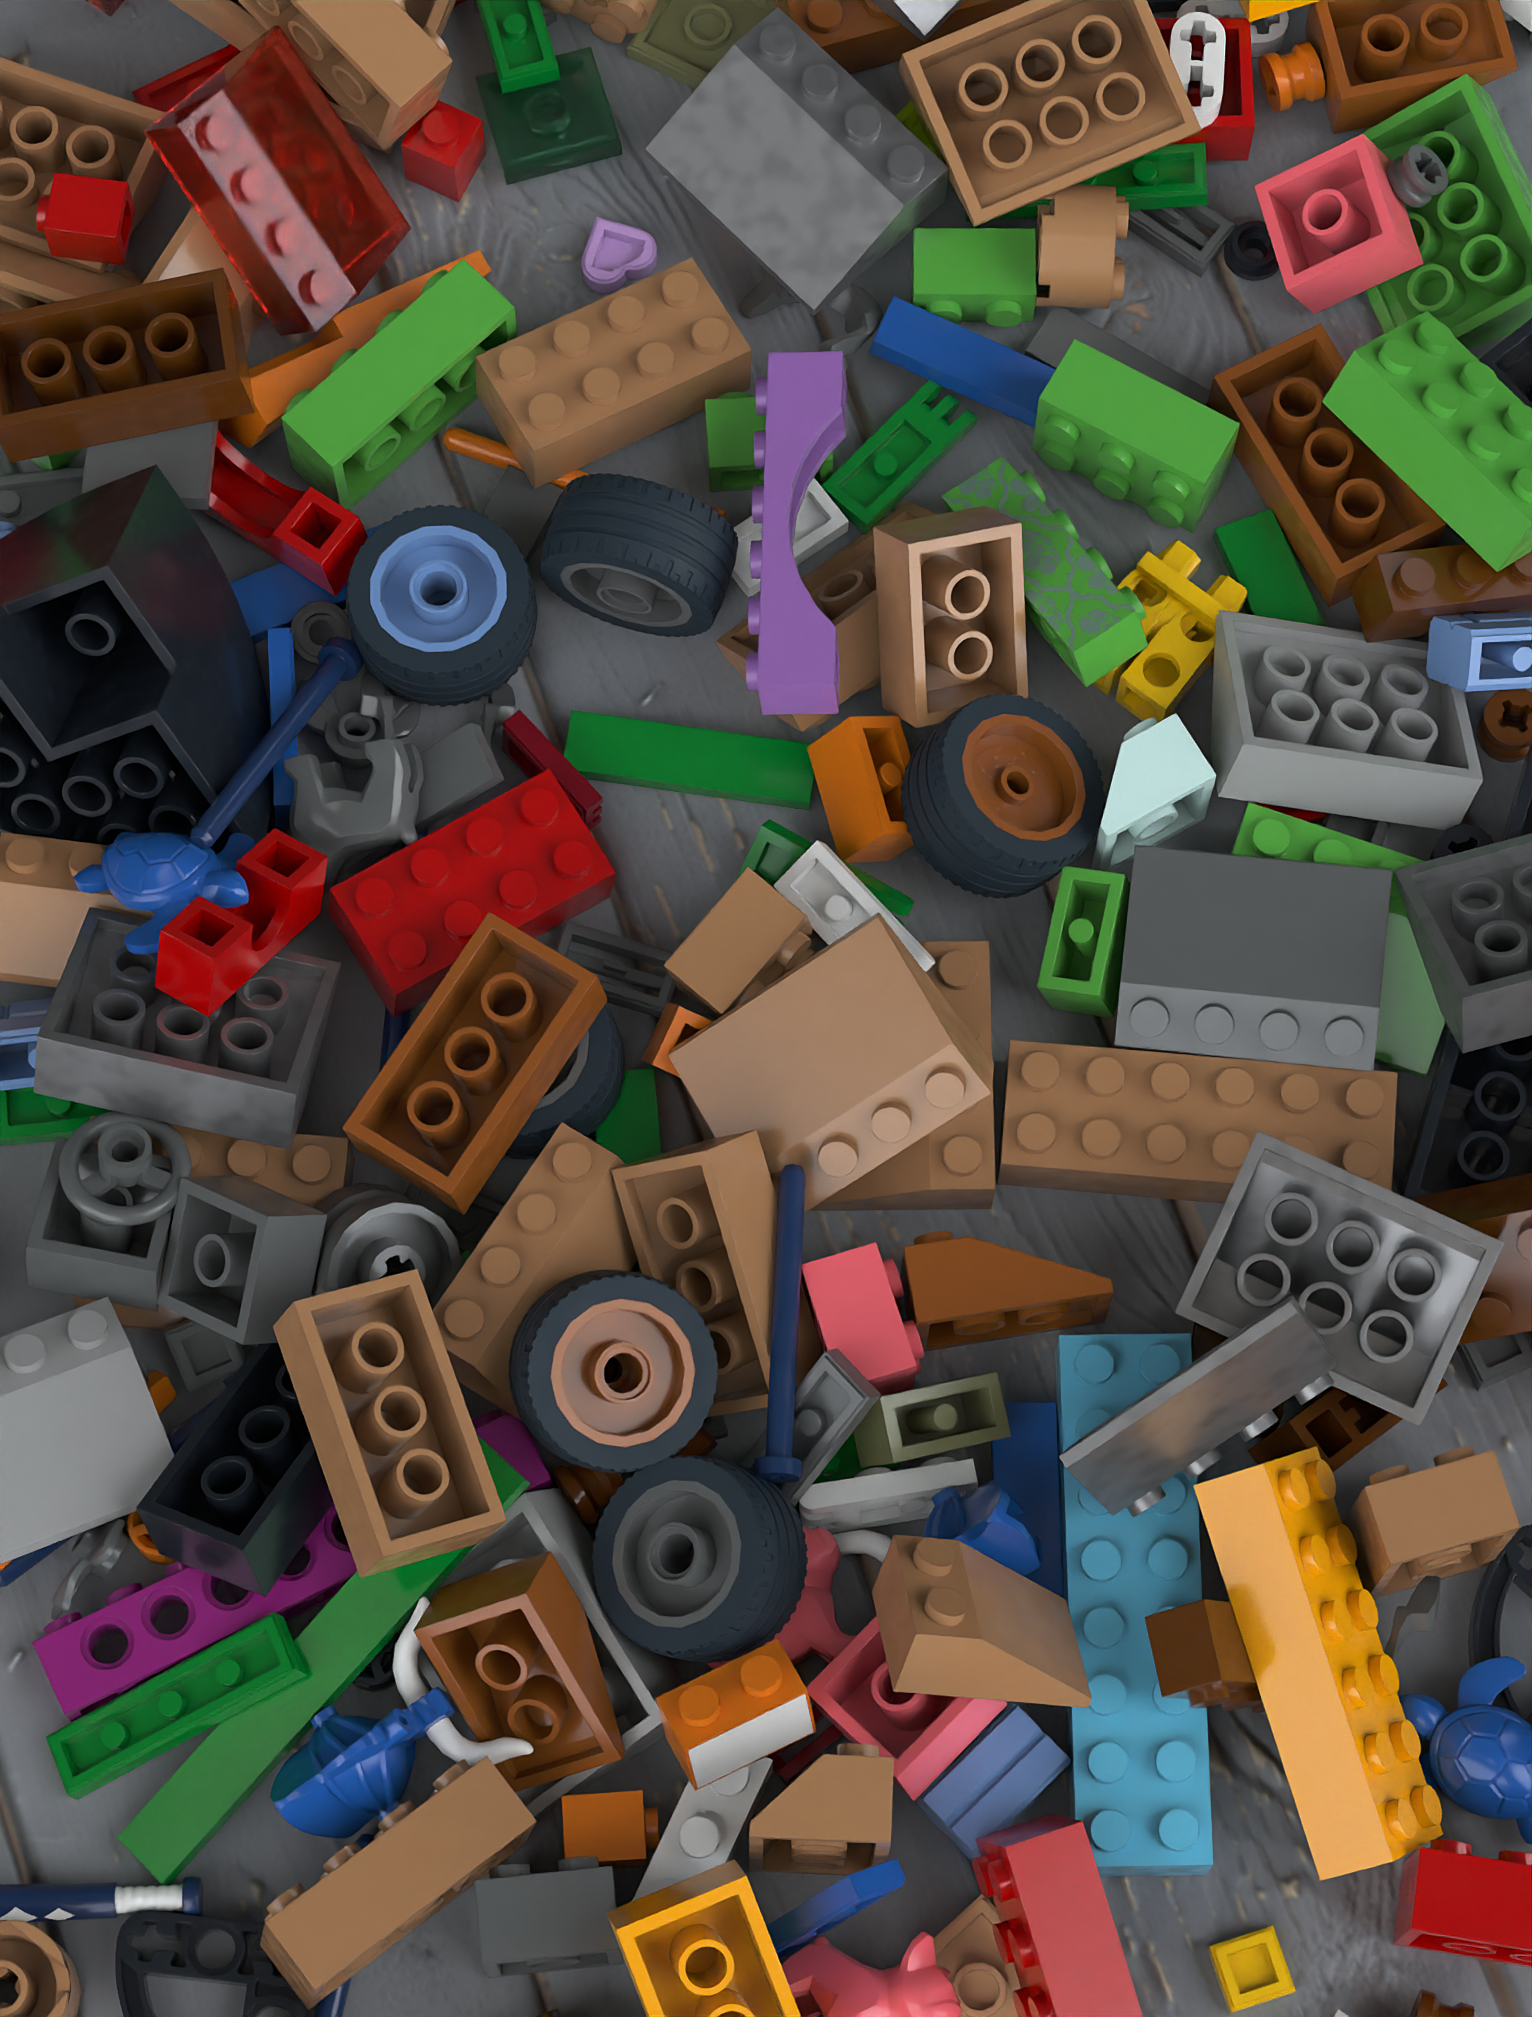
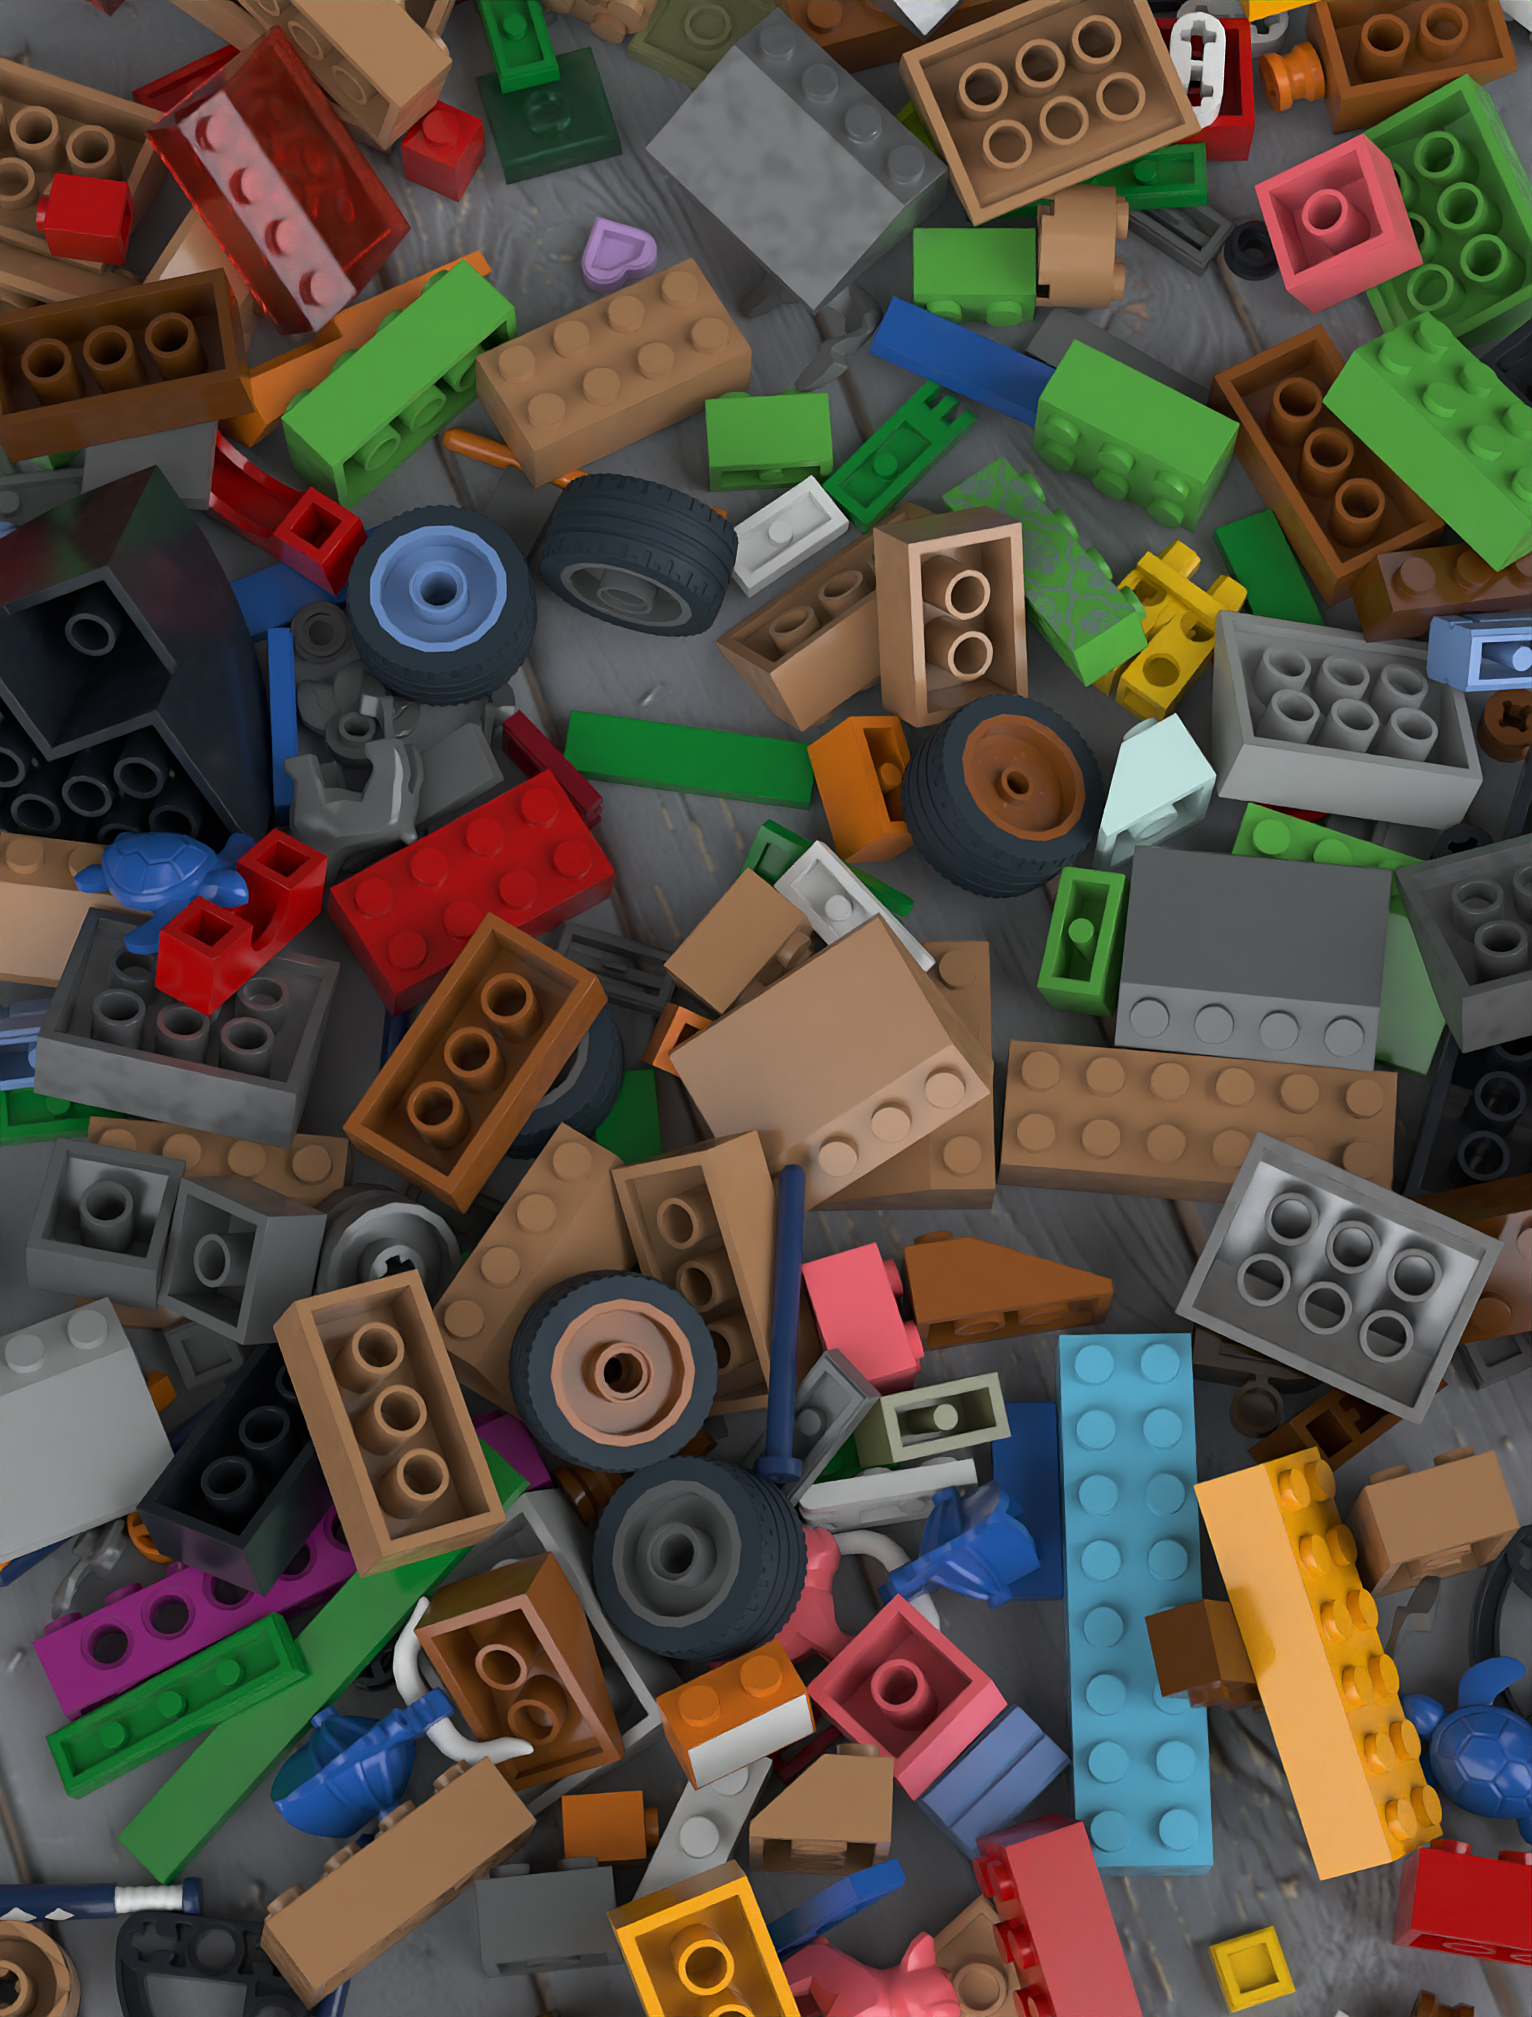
dark grey piece [59,1111,192,1226] -> none
dark blue bar [190,637,364,850] -> none
medium lavender arch [746,351,847,715] -> none
medium nougat slope [872,1534,1092,1708] -> none
flat silver slope [1059,1295,1338,1518] -> none
dark grey bush [1387,144,1448,208] -> none

